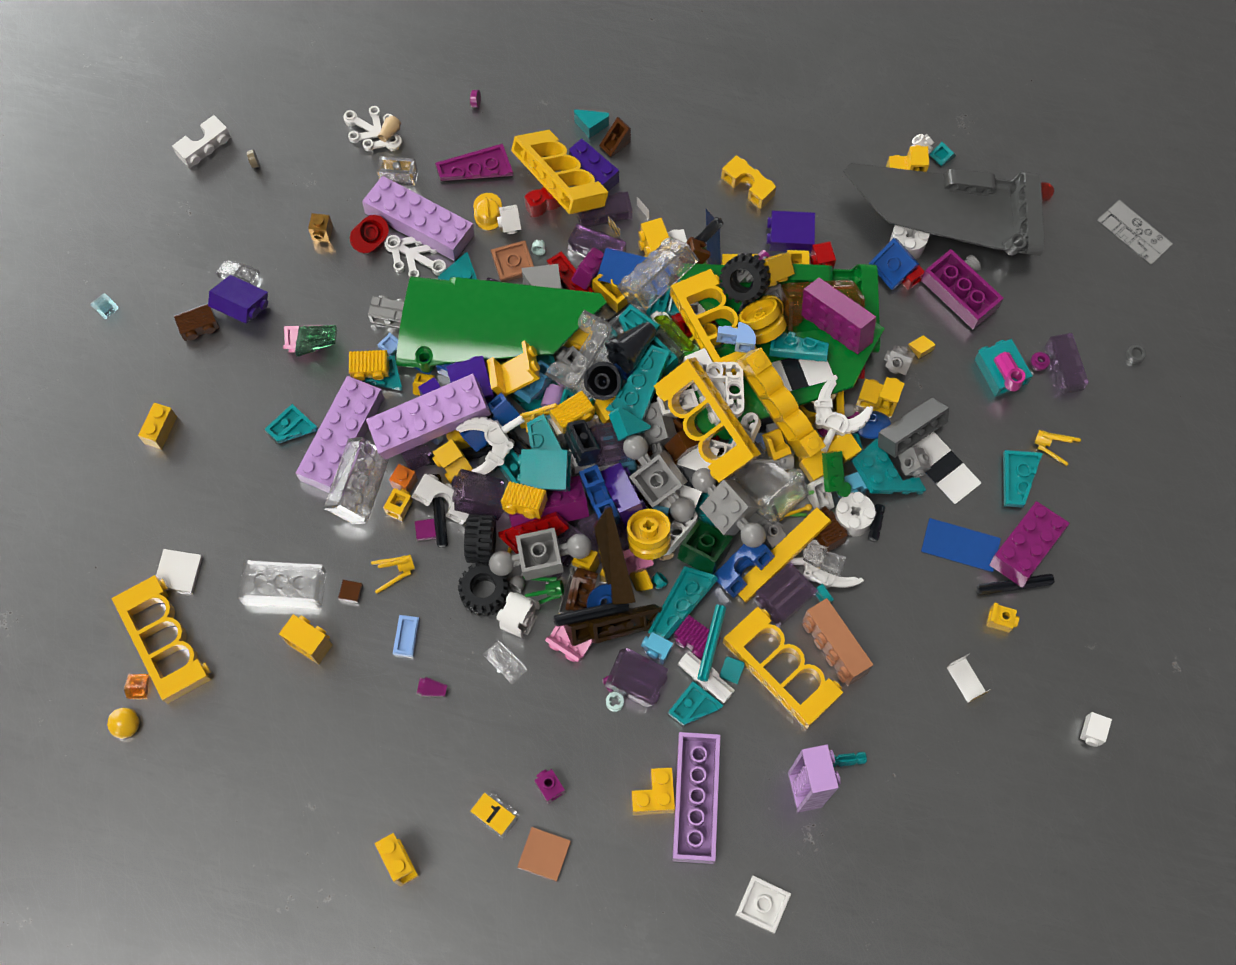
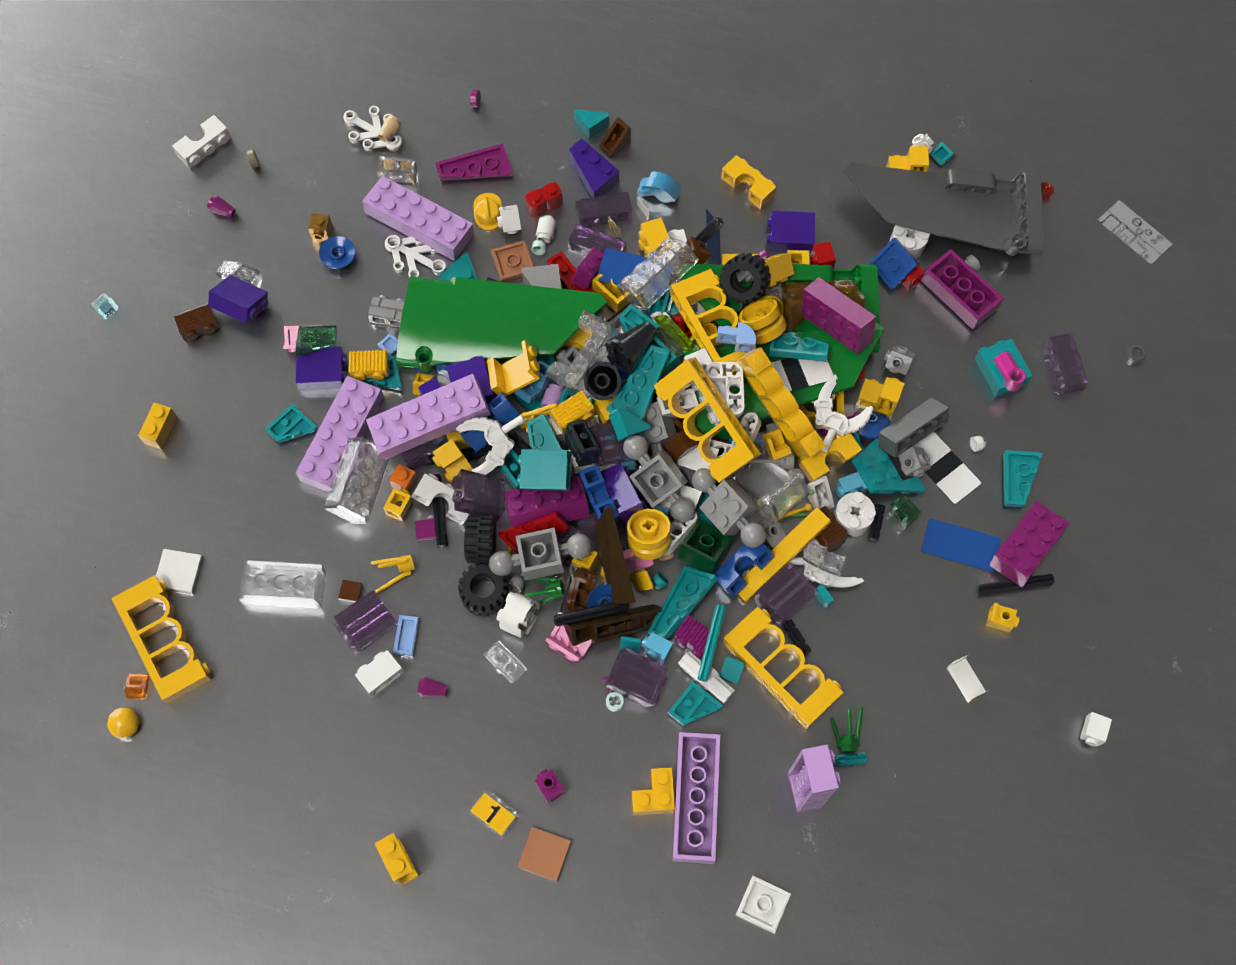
yellow brick [279,614,333,665] -> none
red piece [350,215,389,253] -> none
yellow brick [501,481,548,519] -> none
yellow fence [511,129,609,214] -> none
nougat brick [803,598,873,686] -> none
green hinge [822,451,851,497] -> none
yellow slope [908,335,936,359] -> none
magenta plate [1031,352,1050,370] -> none
yellow plant [1034,430,1081,466] -> none
none -> magenta cone [207,195,236,218]
none -> dark purple brick [296,347,347,391]
none -> blue dish [319,236,355,269]
none -> clear purple brick [334,590,398,653]
none -> white brick [355,650,404,697]
none -> white brick [536,215,557,244]
none -> teal slope [619,636,641,658]
none -> dark azure brick [637,172,681,203]
none -> black axle [783,619,811,656]
none -> green plant [830,706,863,753]
none -> clear green brick [890,496,922,530]
none -> white hinge [970,436,987,452]

